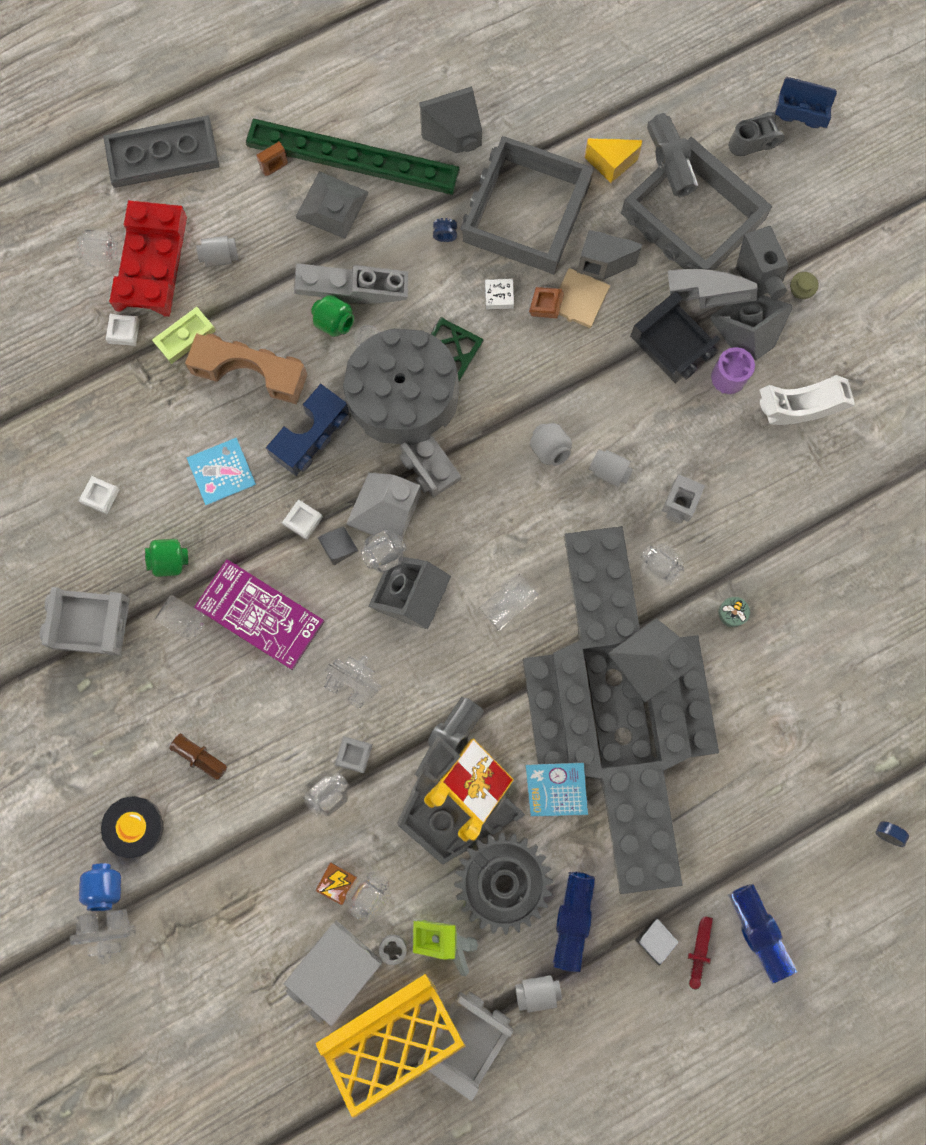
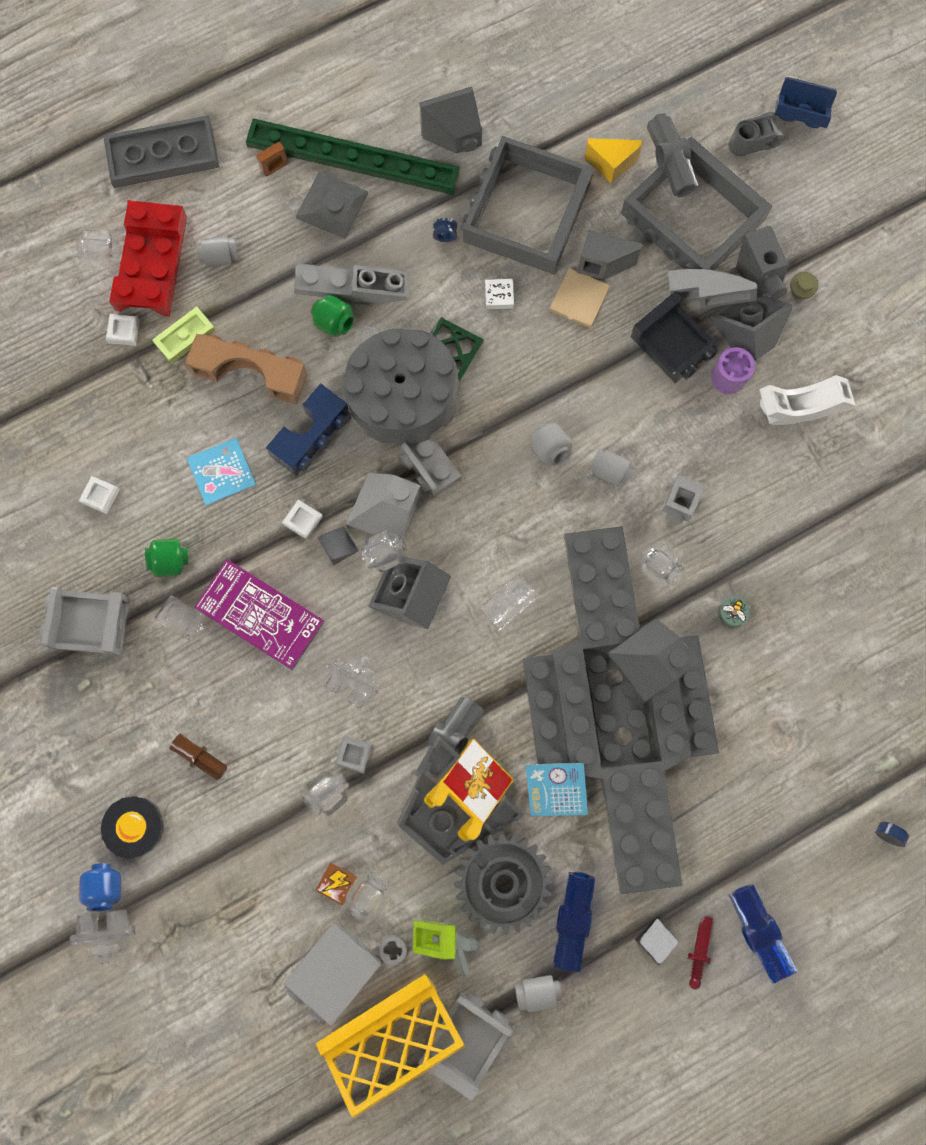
dark orange tile [529,287,564,319] -> none

